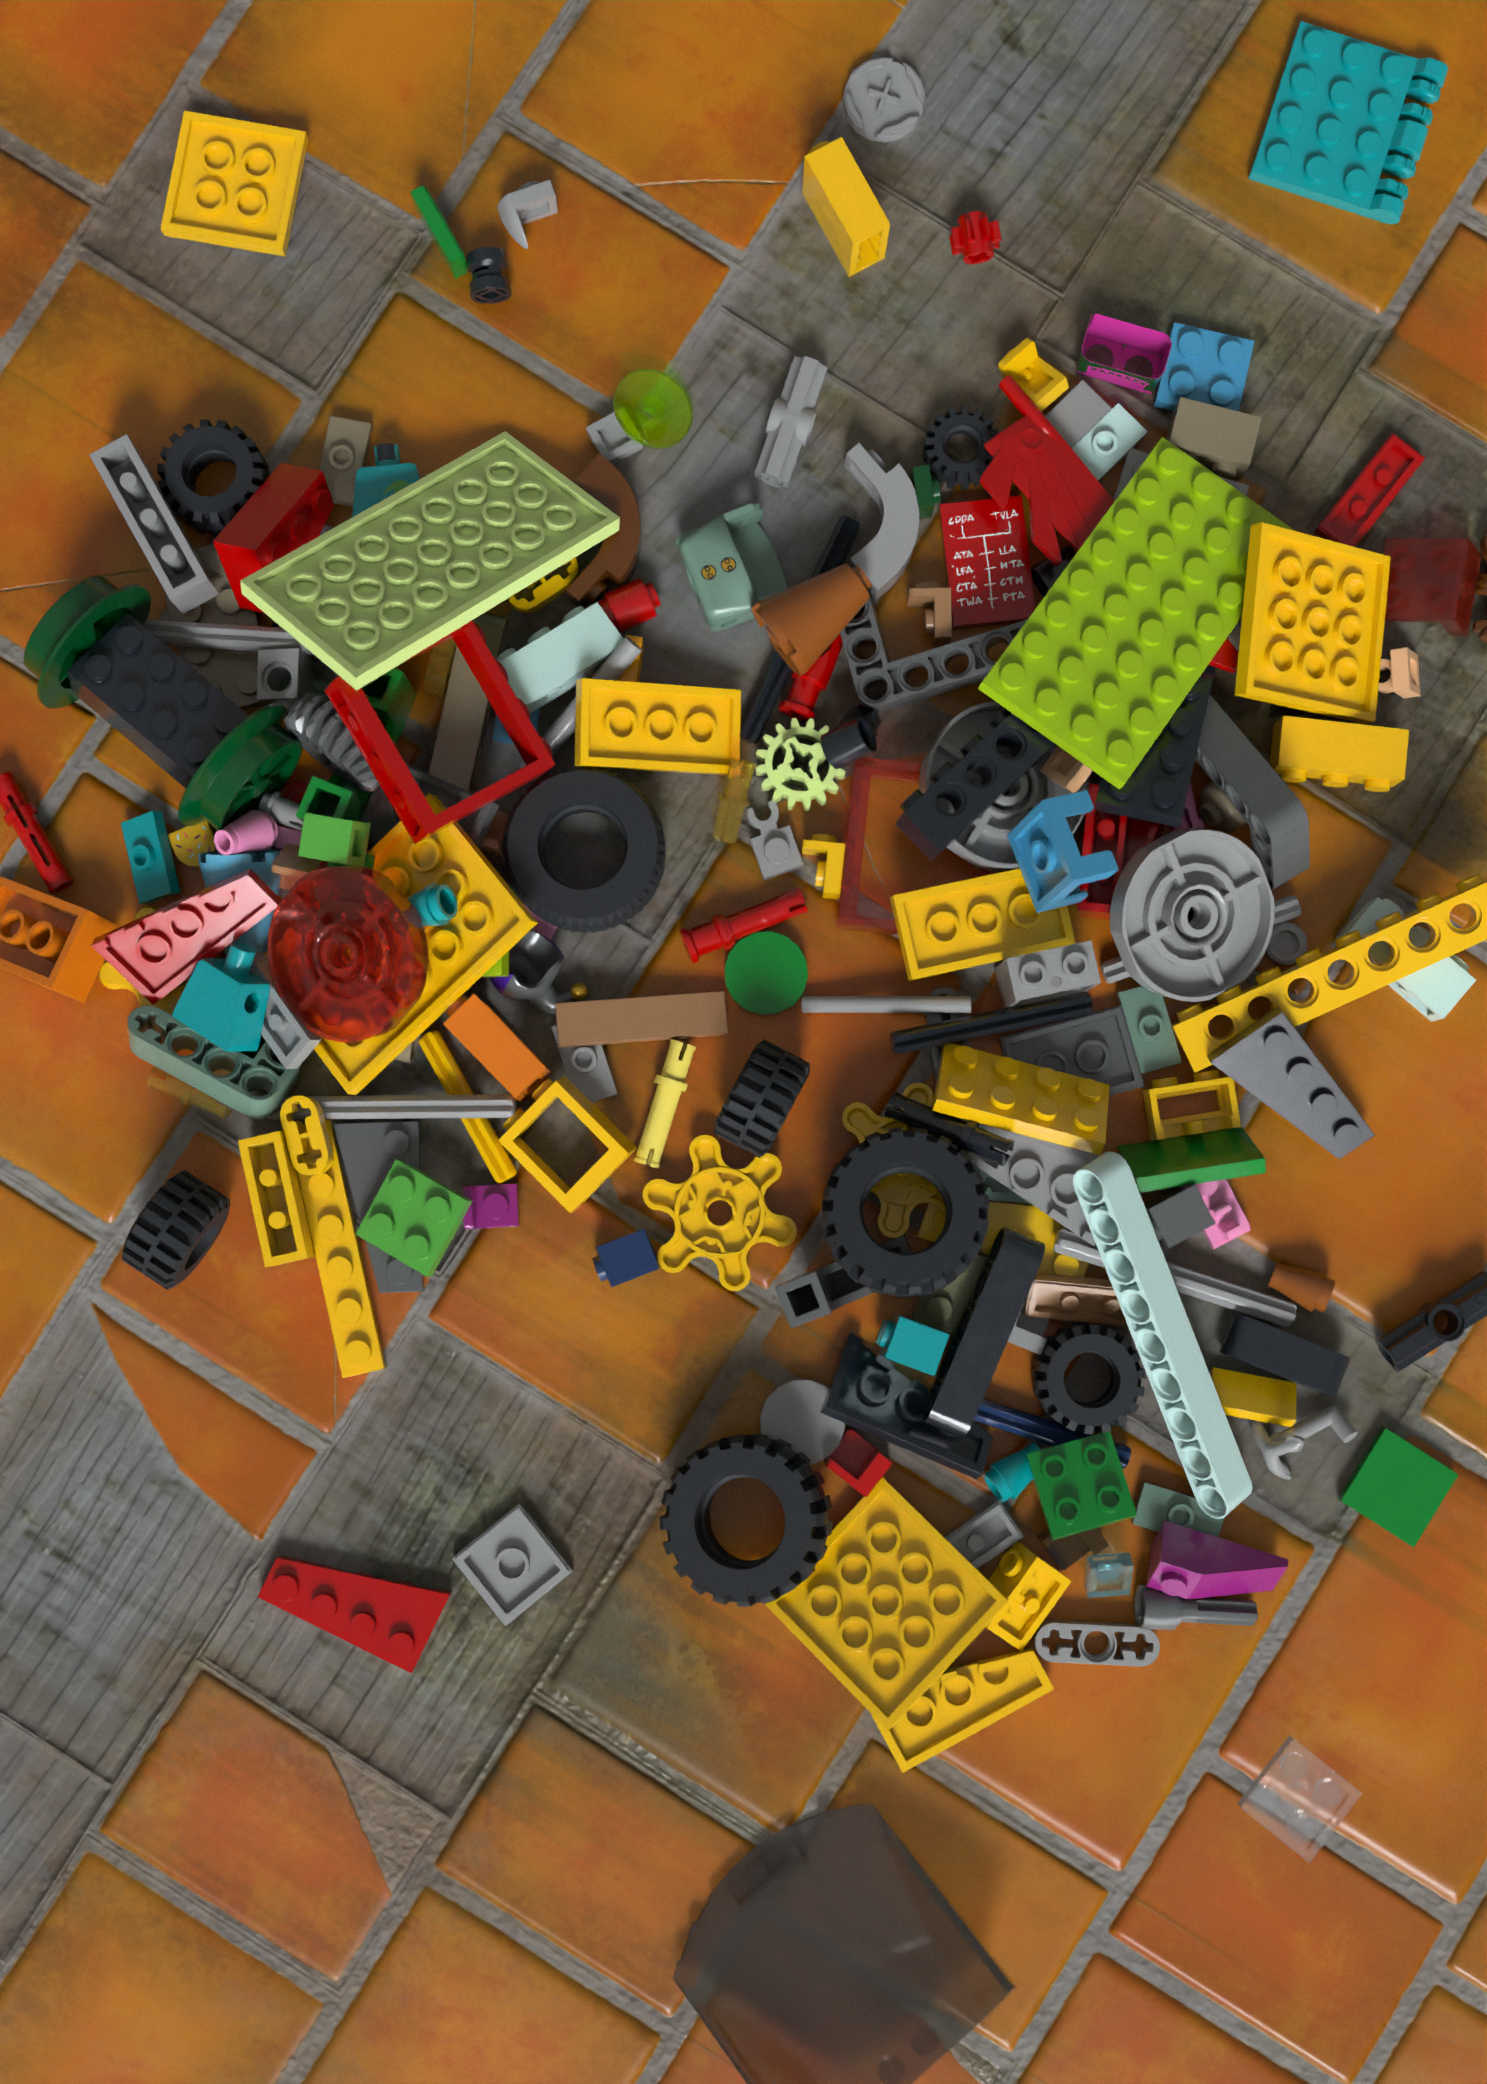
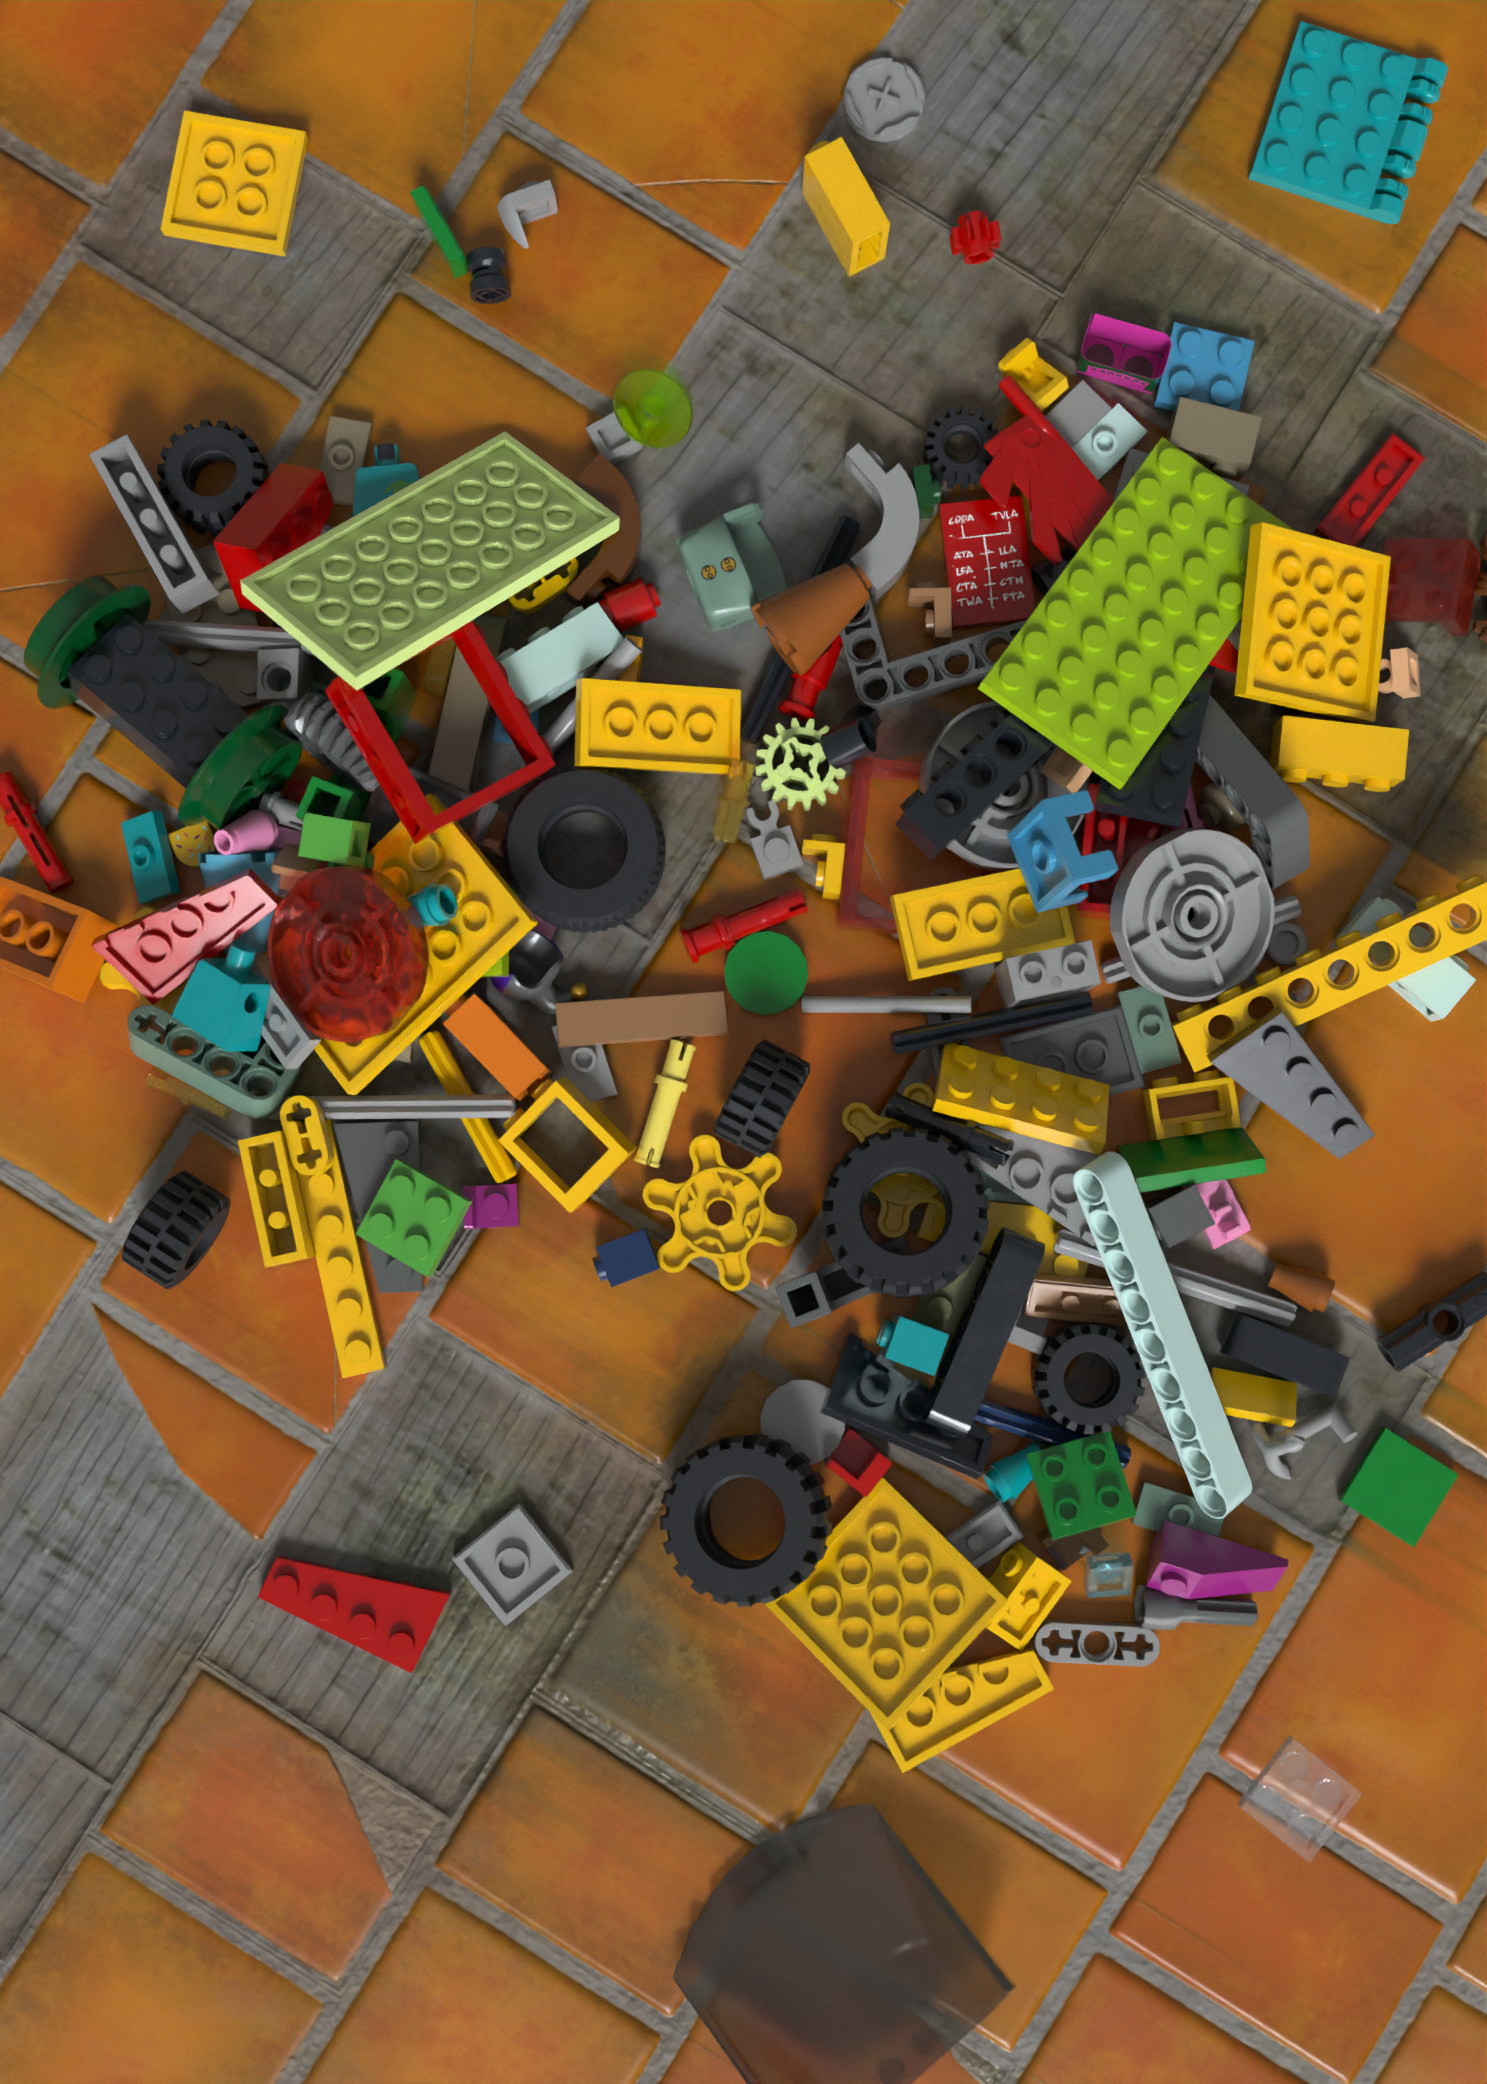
light grey piece [755,356,828,488] -> none

